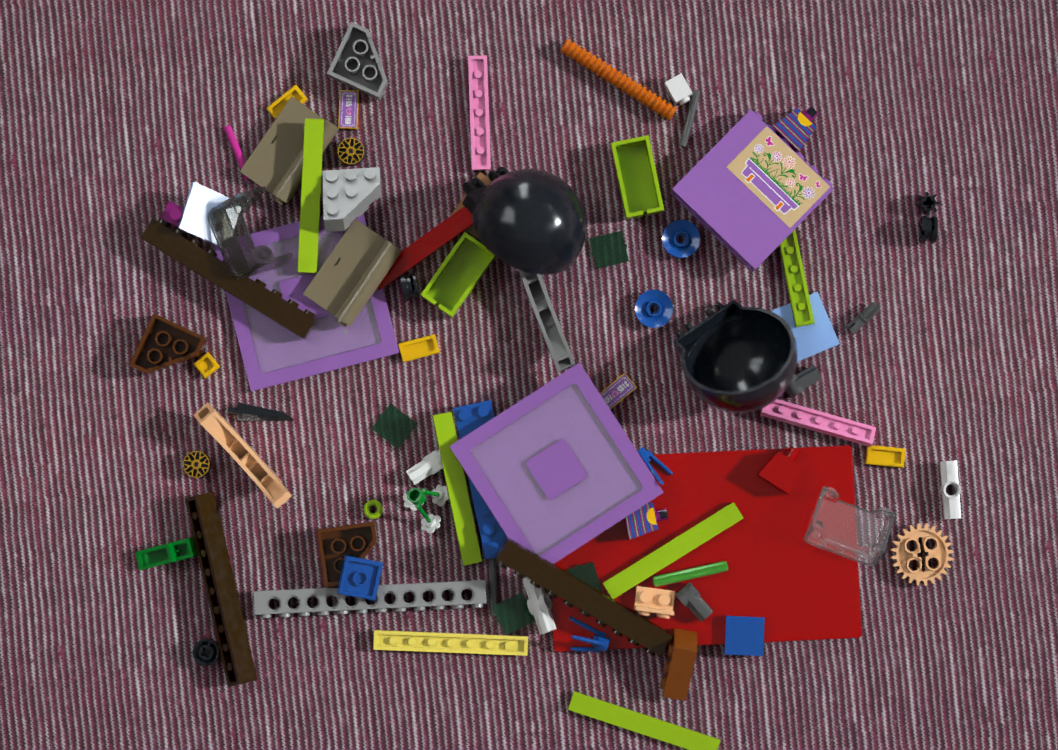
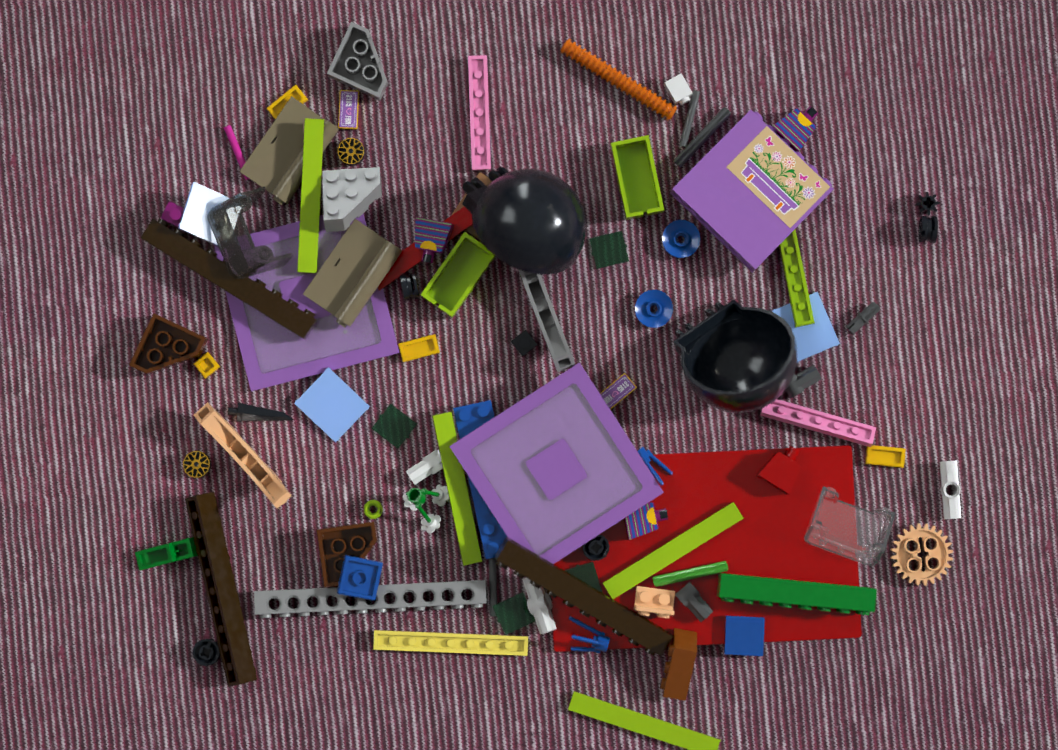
none -> light blue piece [294,367,370,443]
none -> torso [415,217,454,263]
none -> black plate [511,330,538,357]
none -> black wheel [582,534,609,561]
none -> dark grey axle [674,107,731,167]
none -> green brick [717,573,877,615]

